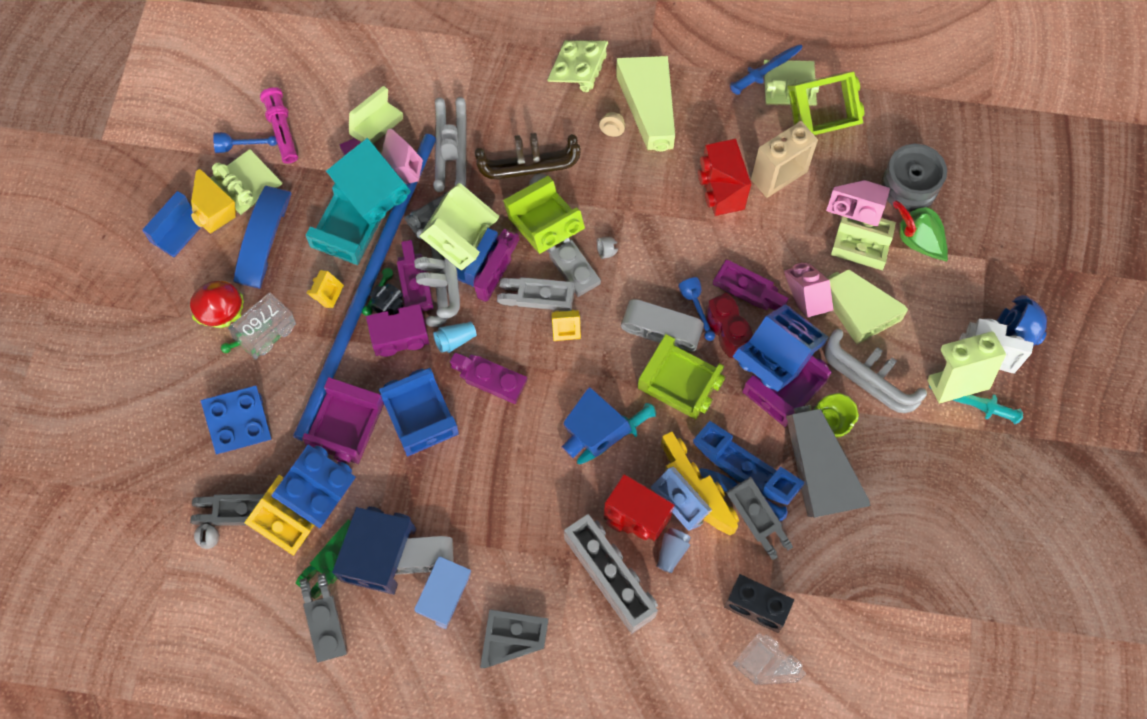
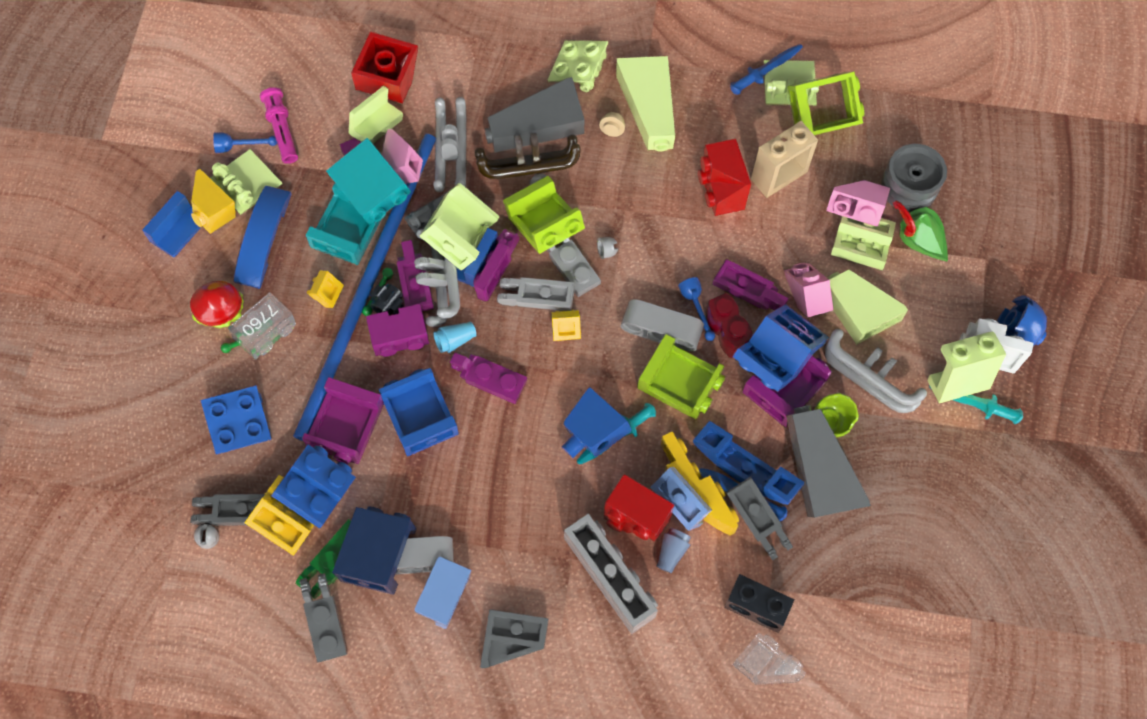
none -> red slope [351,32,418,104]
none -> dark grey slope [484,77,585,153]

